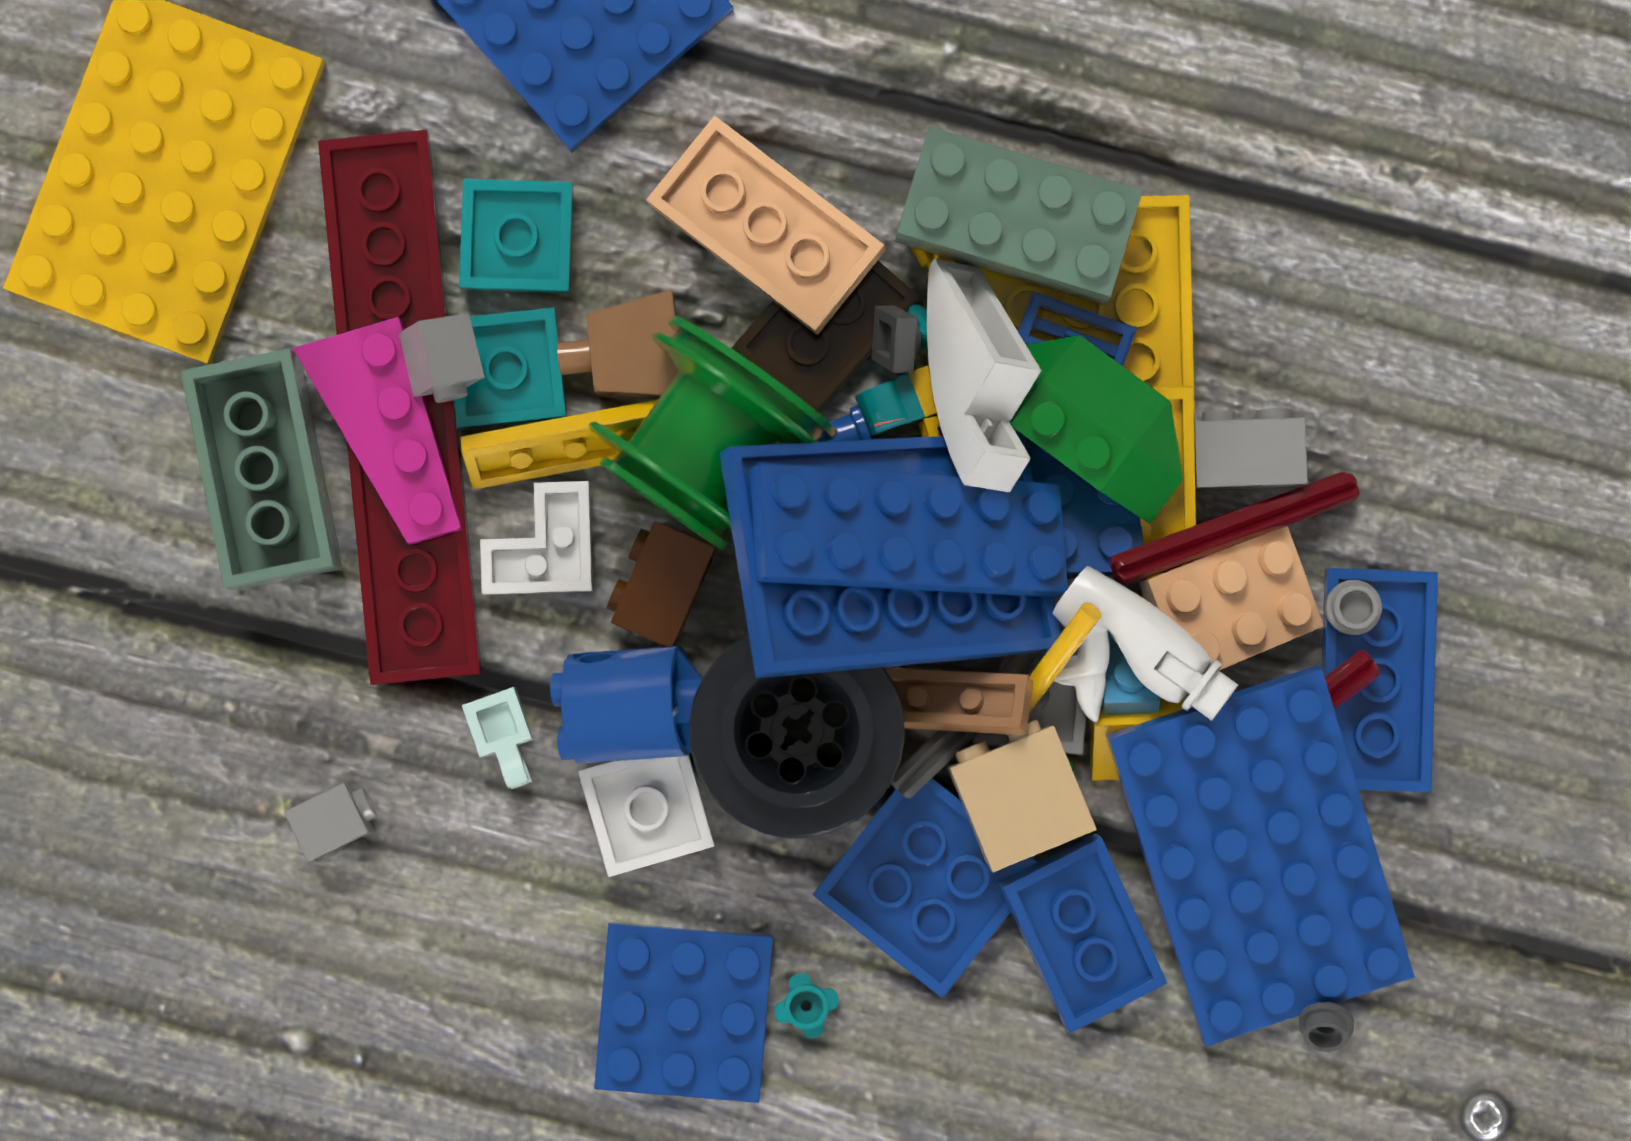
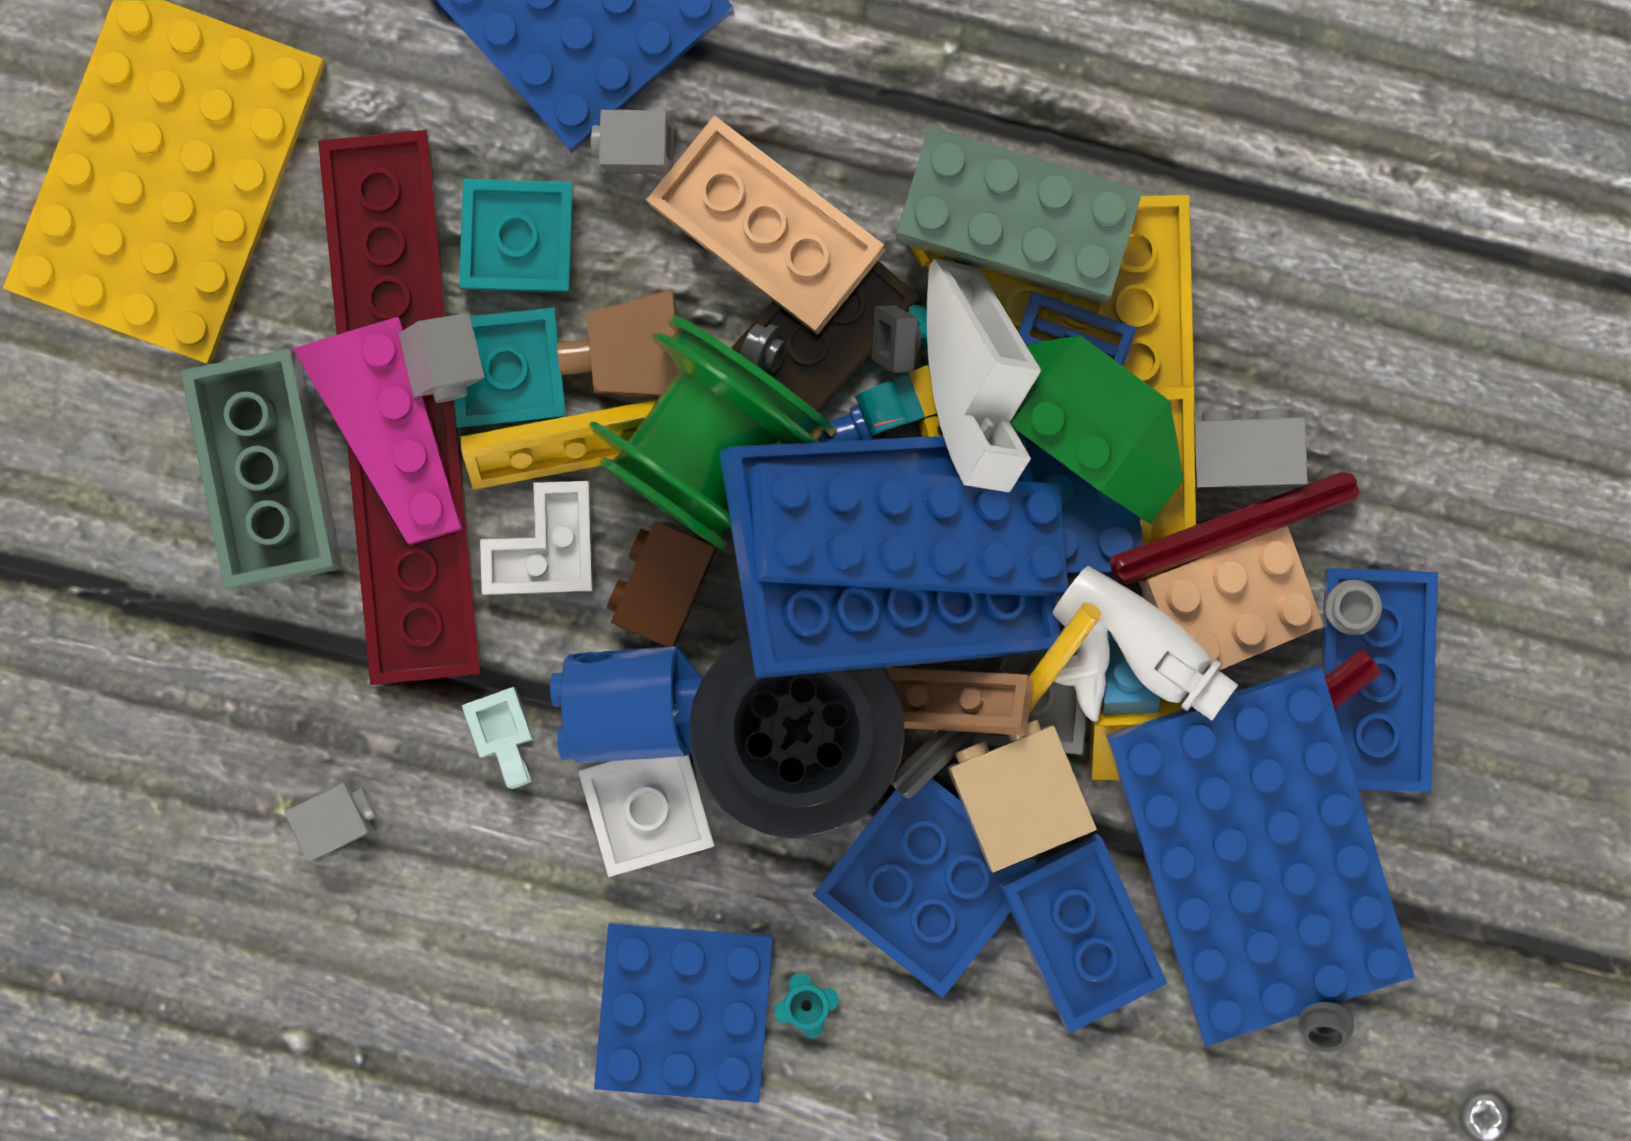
none -> light grey brick [591,110,675,174]
none -> dark grey plate [740,324,787,373]

